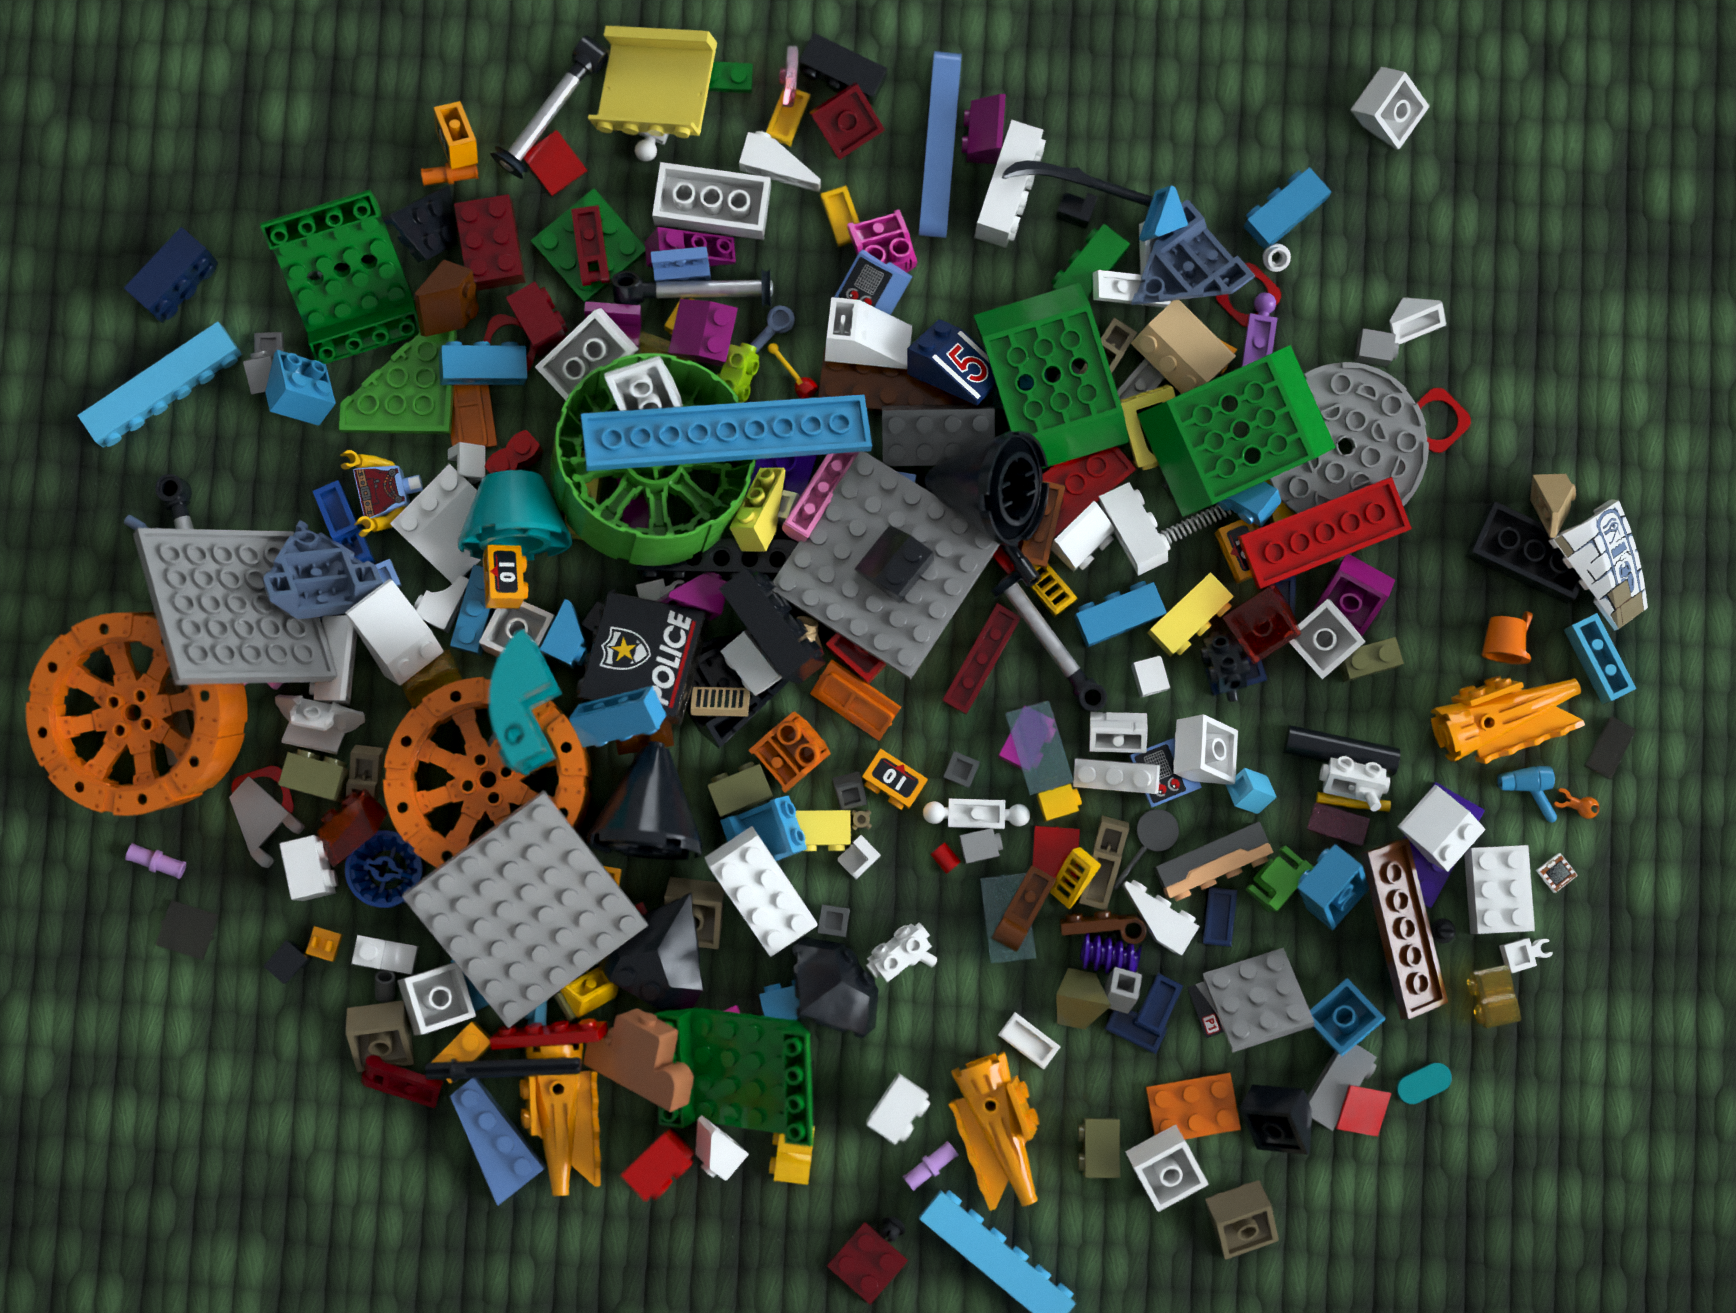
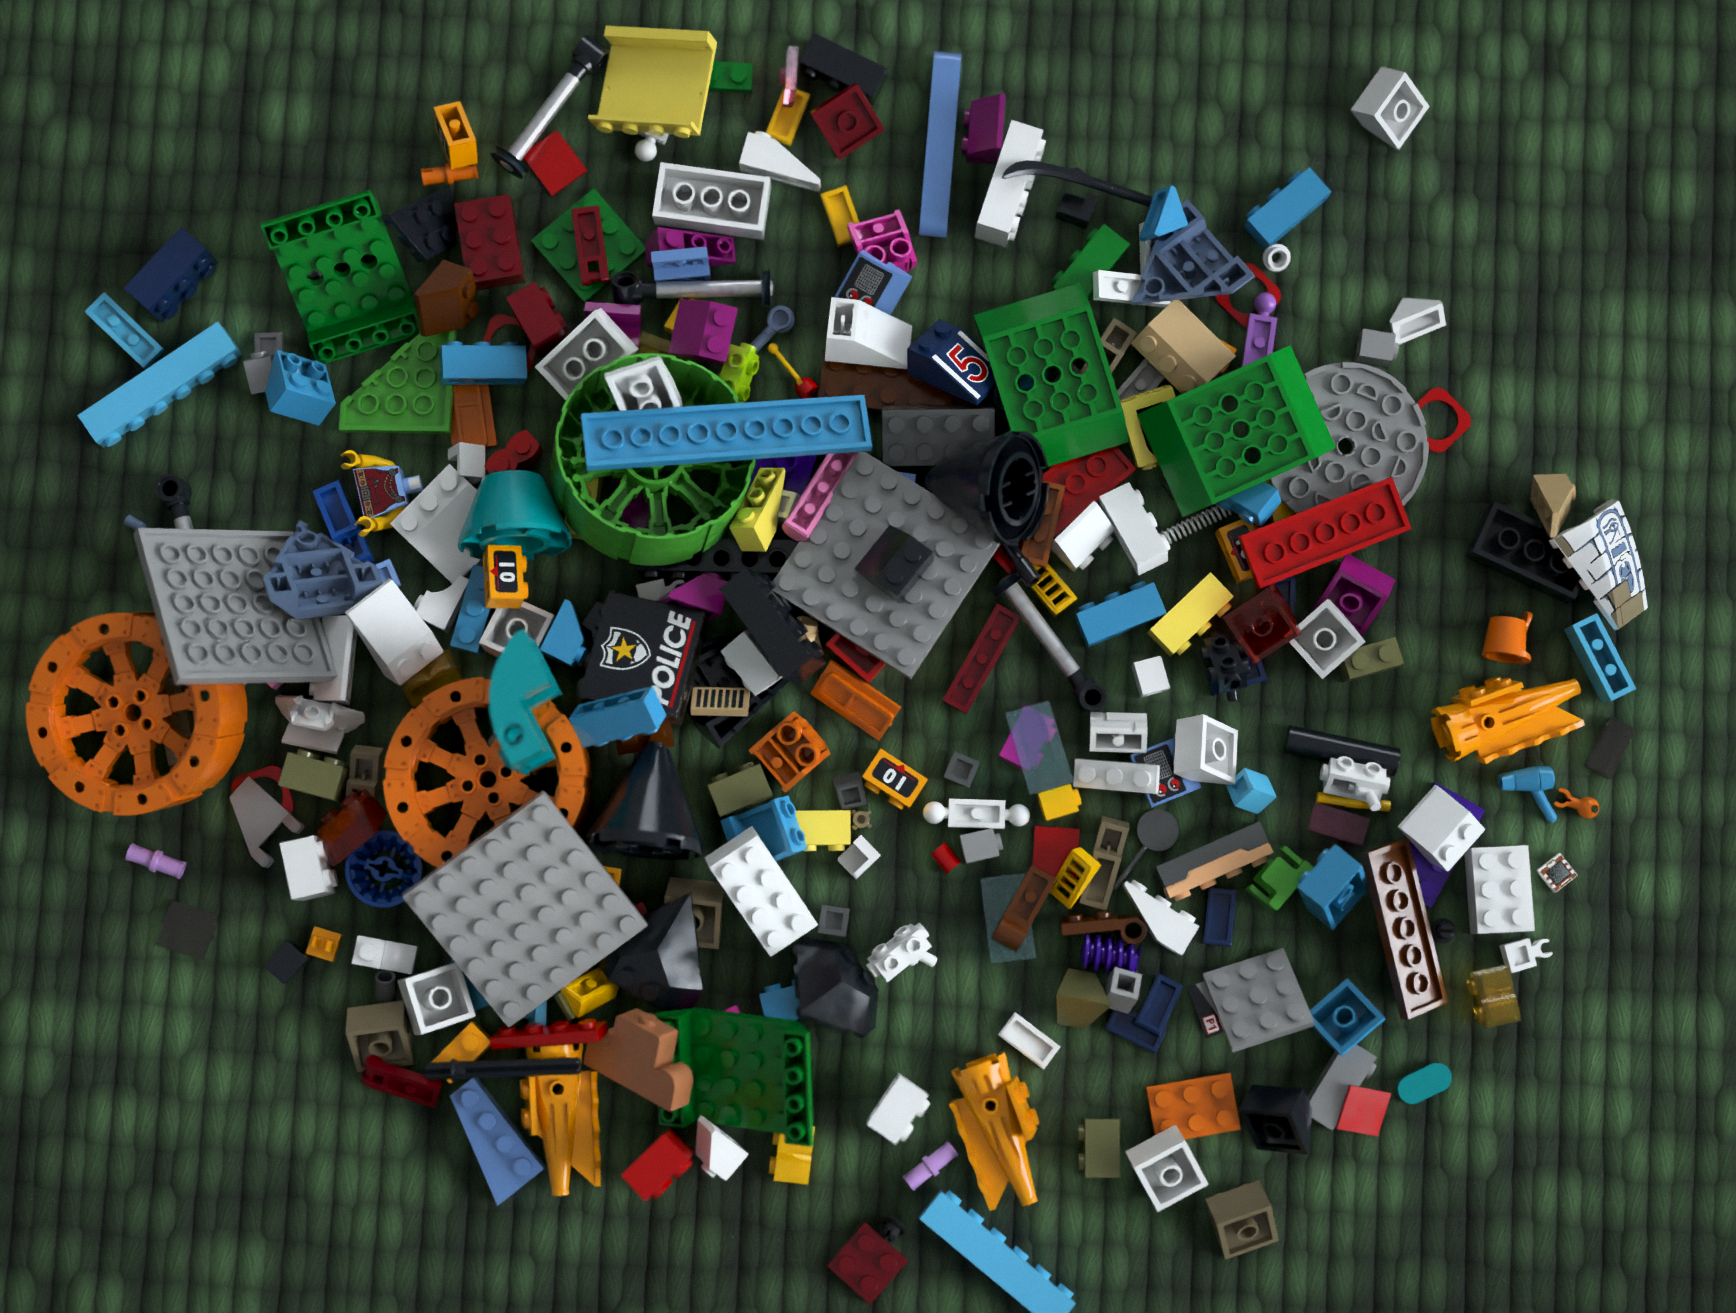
none -> medium azure plate [84,292,166,370]

